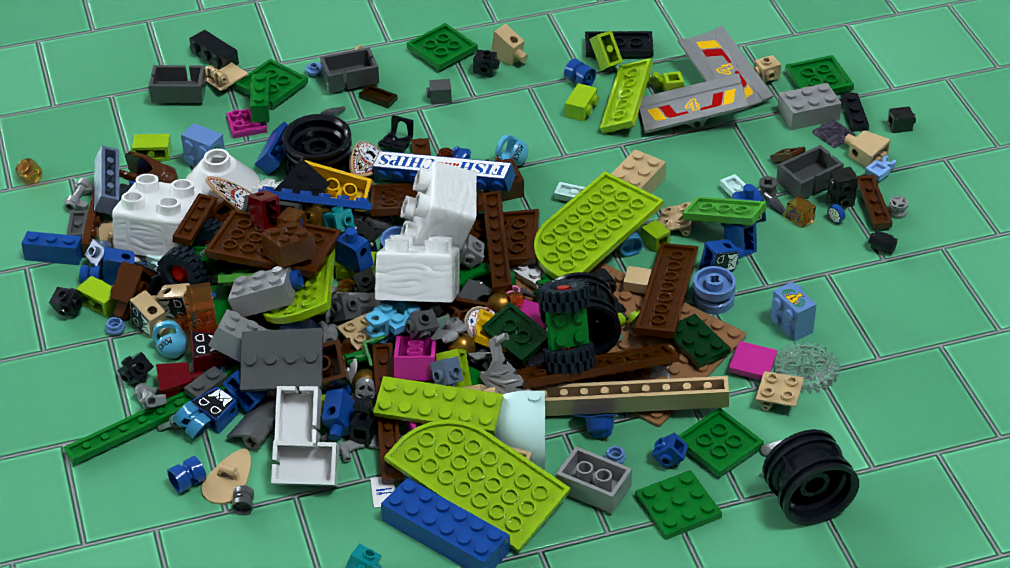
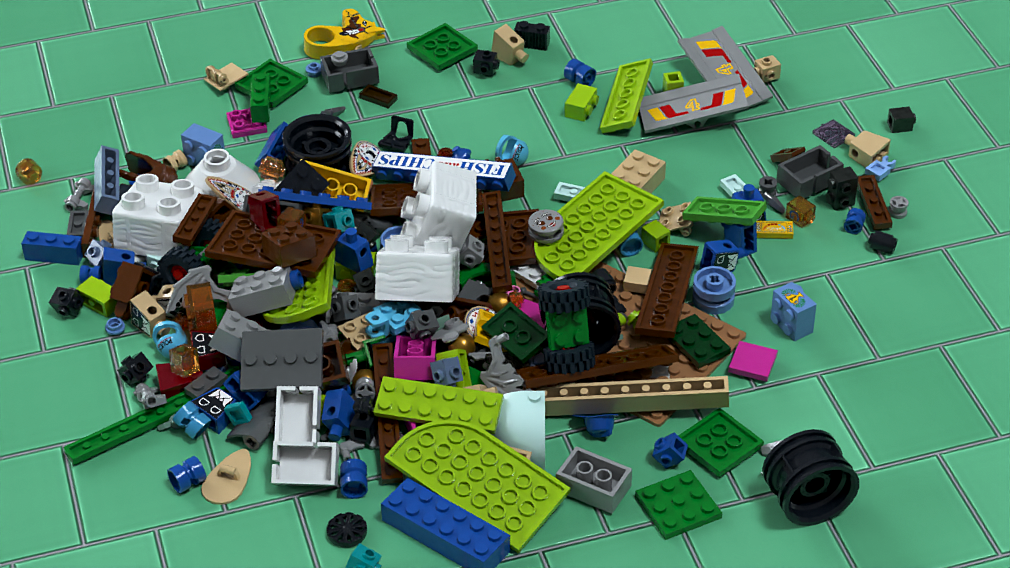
lime brick [132,134,172,161] -> none
dark grey piece [148,65,207,103] -> none
black brick [189,30,239,70] -> none
dark grey wheel [231,485,254,515] -> none
white sticker [370,477,395,508] -> none
dark grey brick [426,79,452,104] -> none
black plate [585,31,654,58] -> none
lime brick [589,30,623,71] -> none
medium blue plate [605,446,626,464] -> none
lime plate [648,71,663,90] -> none
tan hinge [755,371,804,411] -> none
clear gear [774,341,839,394] -> none
light grey brick [777,83,842,130] -> none
green plate [785,55,854,94] -> none
tile [827,204,845,224] -> none
black plate [840,93,869,132] -> none
none -> tan wheel [162,149,188,171]
none -> light grey animal [165,265,233,314]
none -> clear orange brick [169,343,200,377]
none -> teal plate [224,401,253,426]
none -> clear orange head [258,156,286,182]
none -> yellow animal [304,9,385,59]
none -> black wheel [327,512,367,547]
none -> light grey plate [331,51,348,66]
none -> blue wheel [340,459,368,499]
none -> black brick [514,21,550,51]
none -> light grey head [528,209,564,244]
none -> yellow tile [756,221,794,239]
none -> blue wheel [844,208,866,234]

